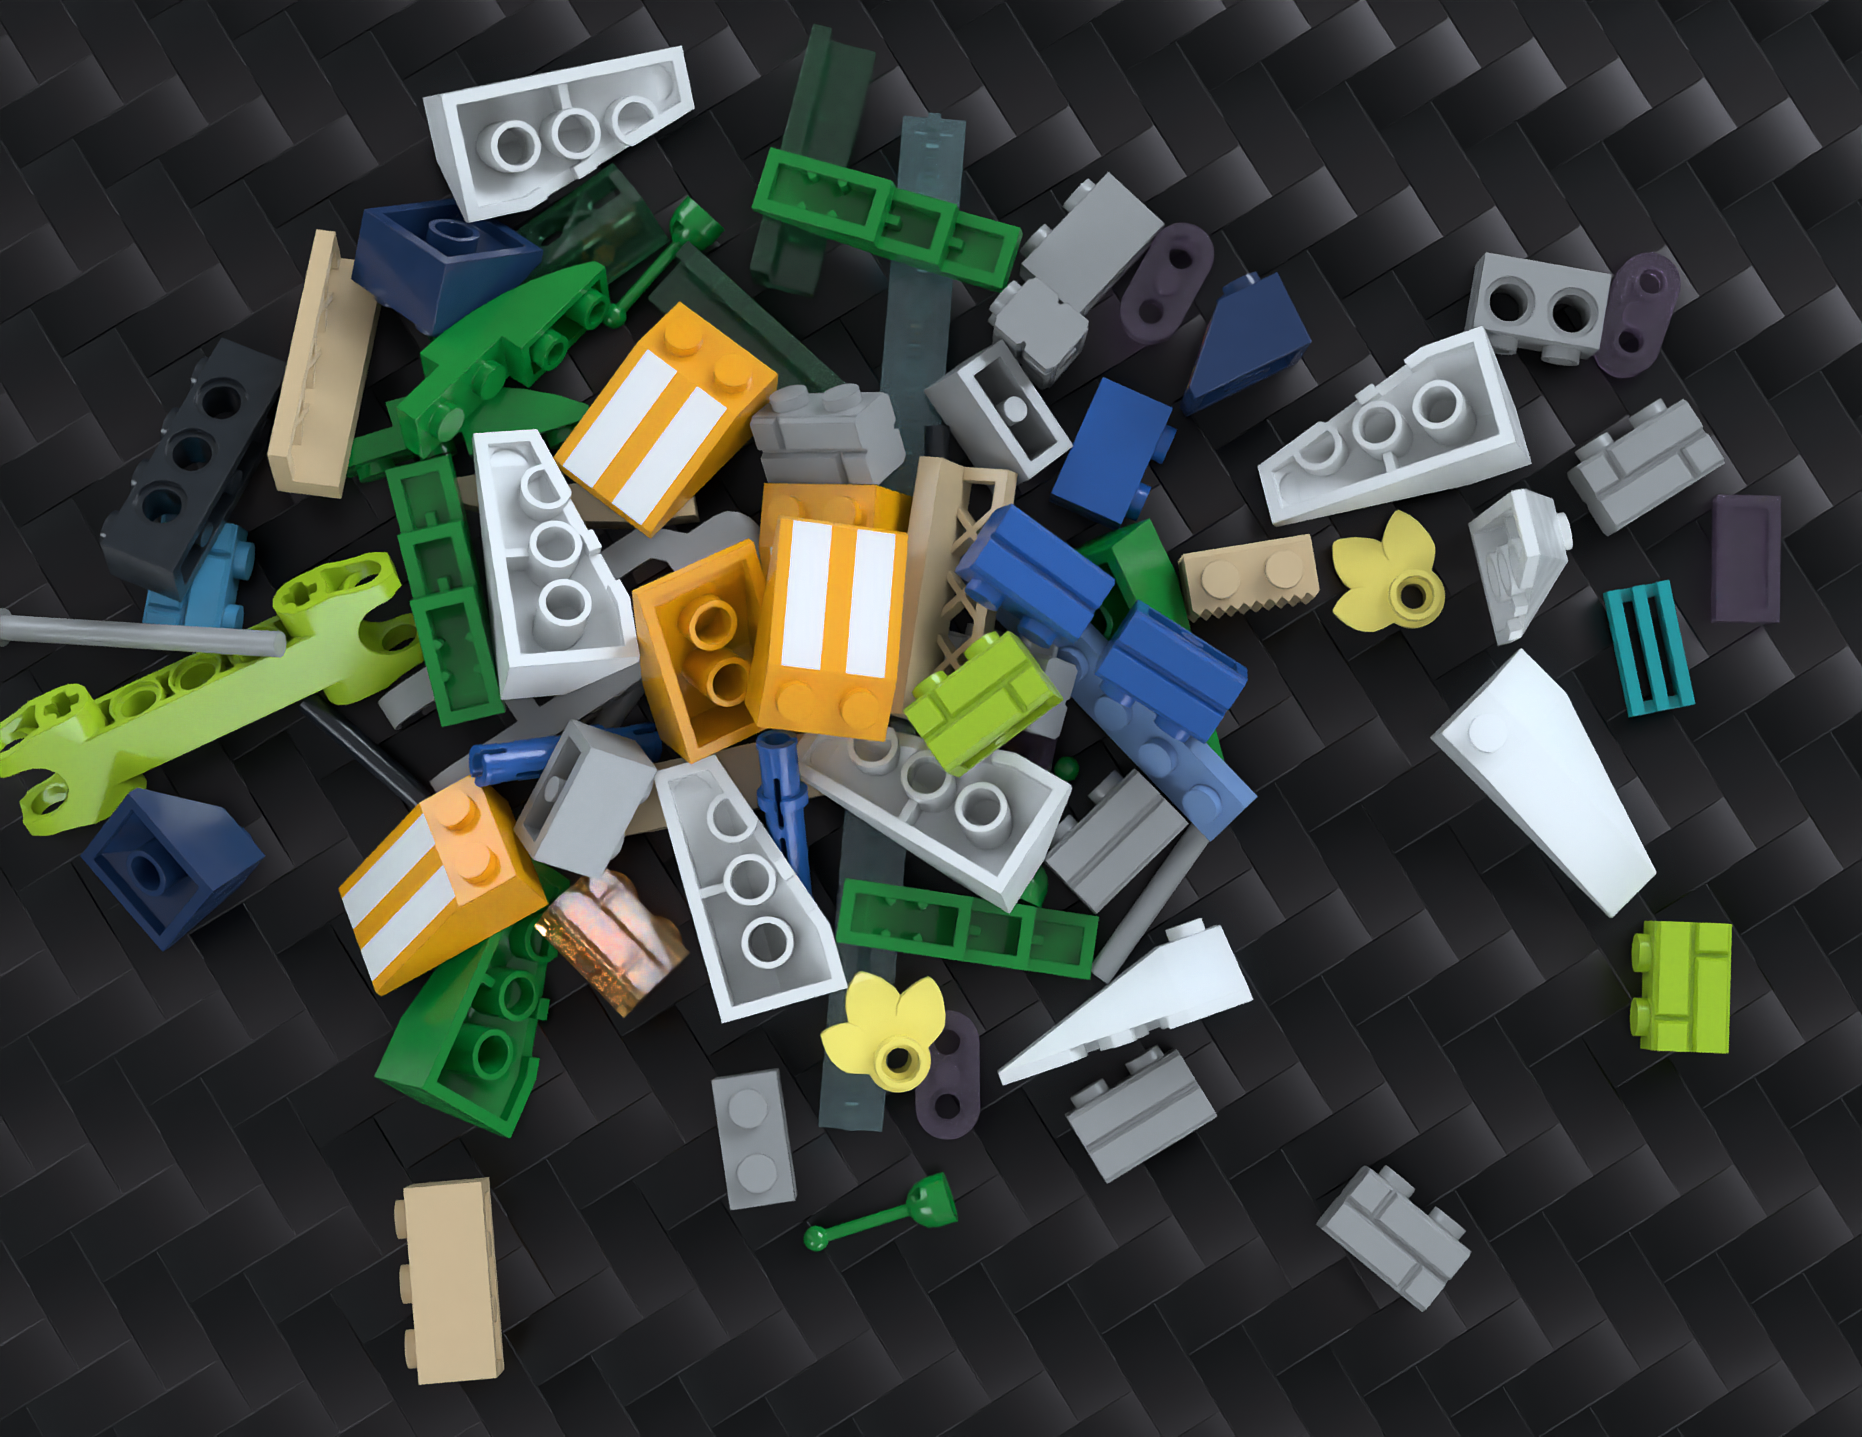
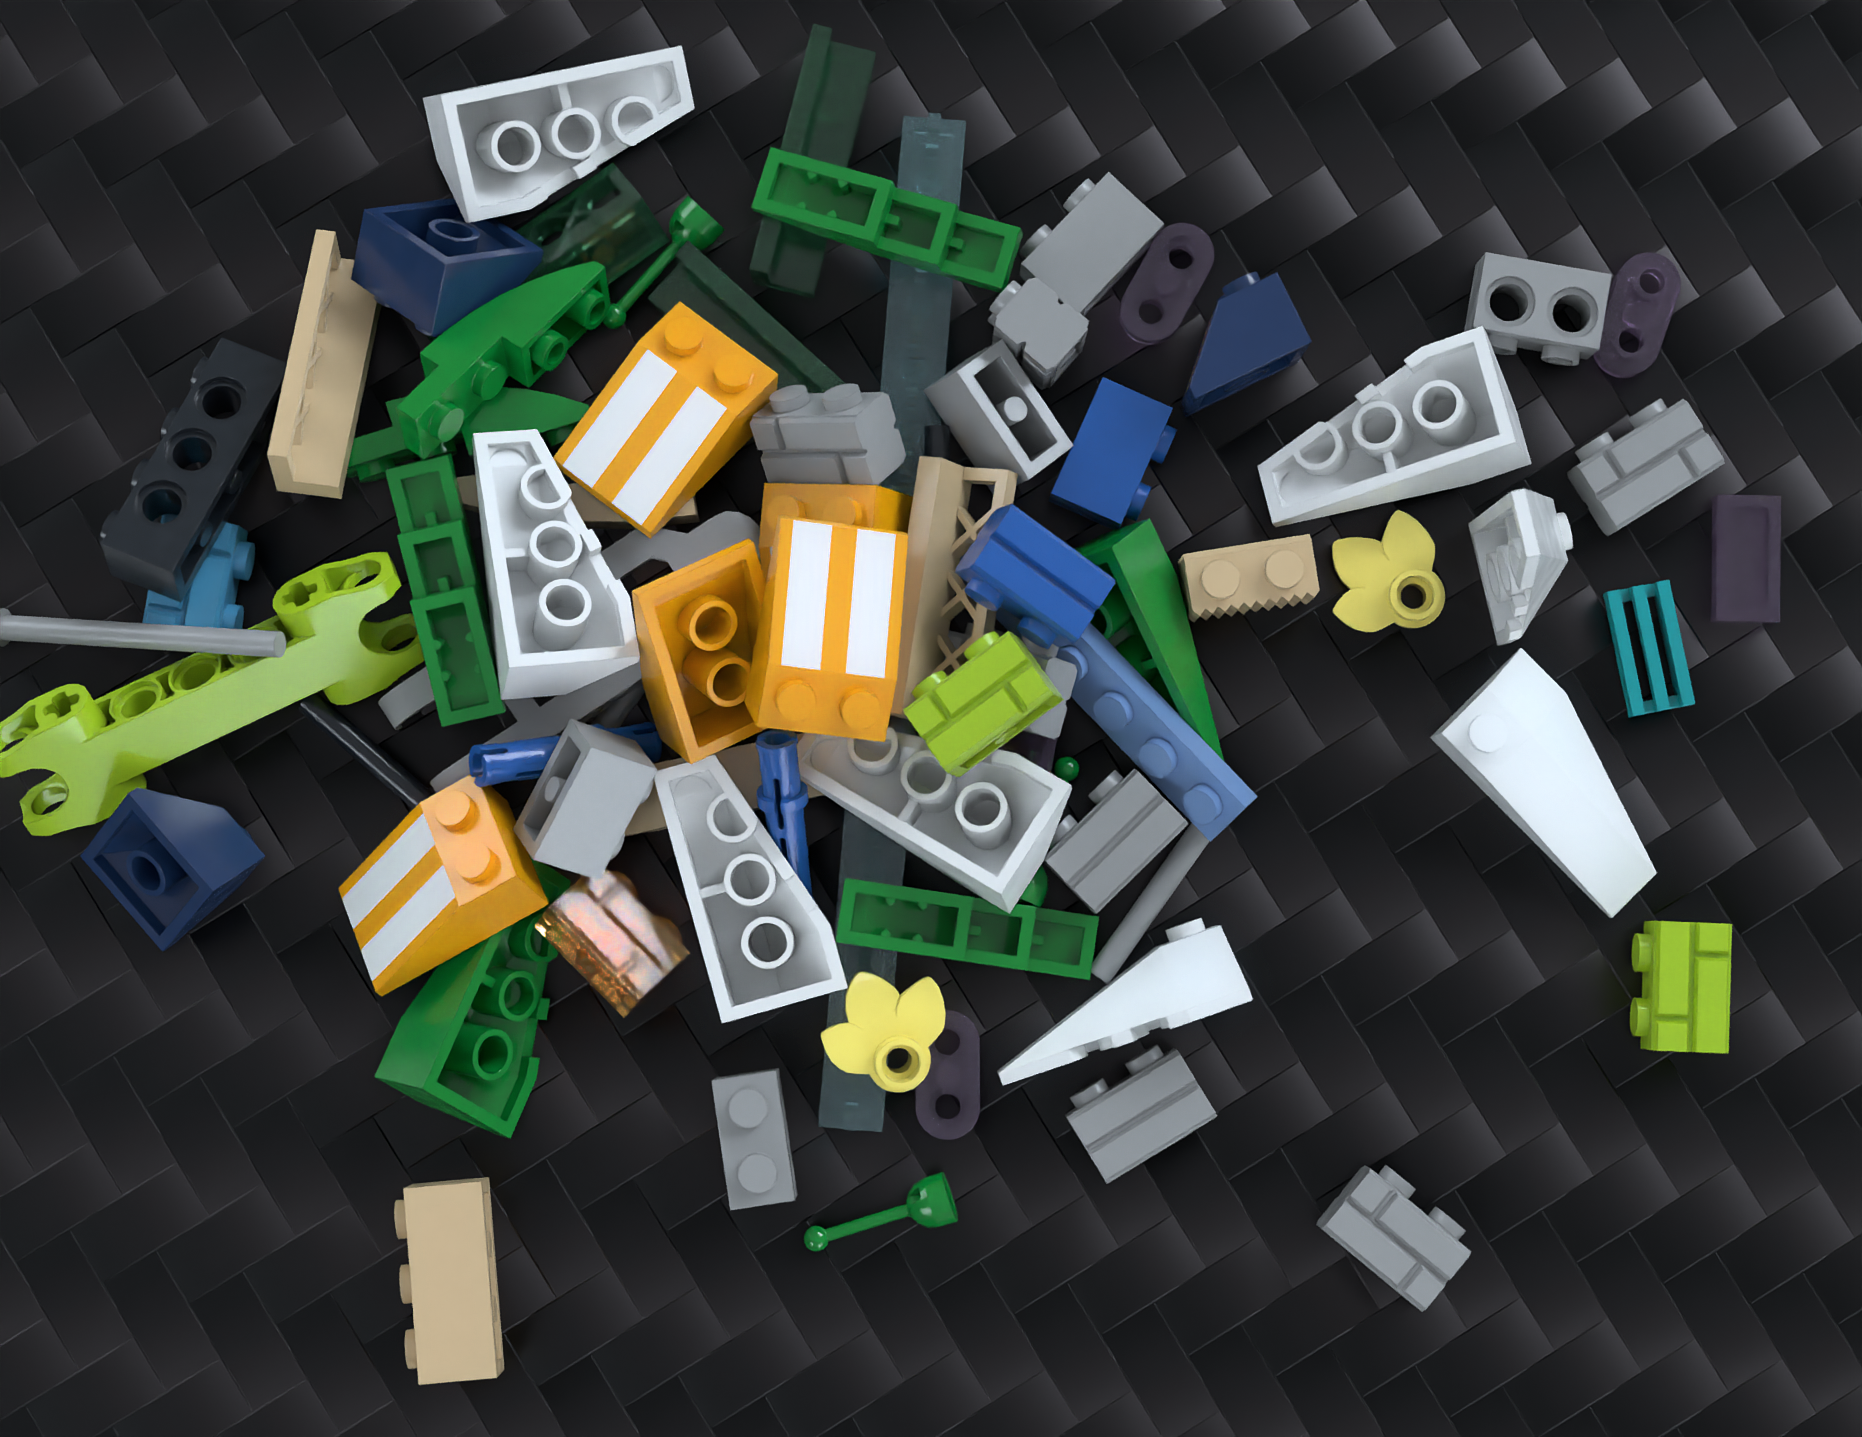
blue brick [1094,599,1248,744] -> none

